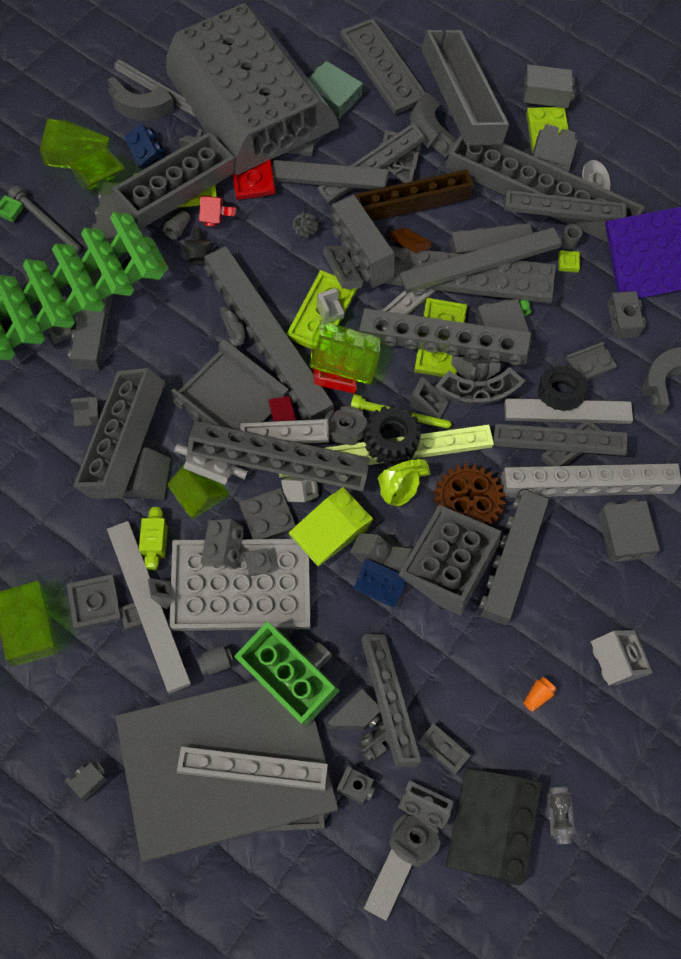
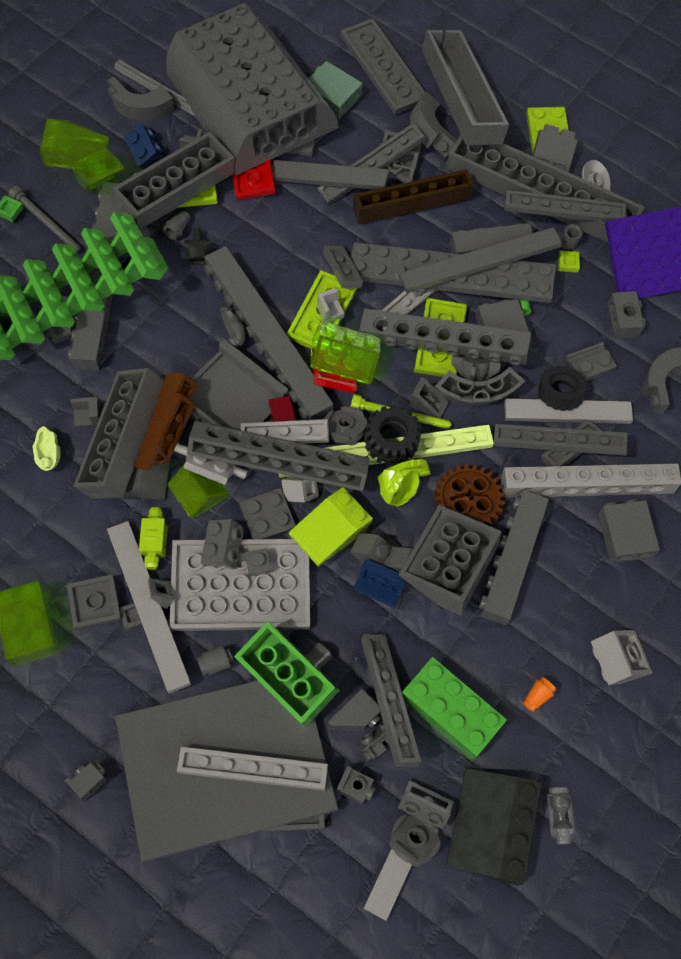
brick [199,195,236,226] -> none
dark grey gear [293,212,318,239] -> none
dark grey brick [331,195,394,288] -> none
reddish brown tile [389,227,431,253] -> none
dark grey plate [418,723,471,775] -> none
dark grey brick [523,64,575,108] -> none
none -> yellowish green arm [33,426,61,471]
none -> reddish brown wedge [135,373,198,470]
none -> bright green brick [402,657,507,761]

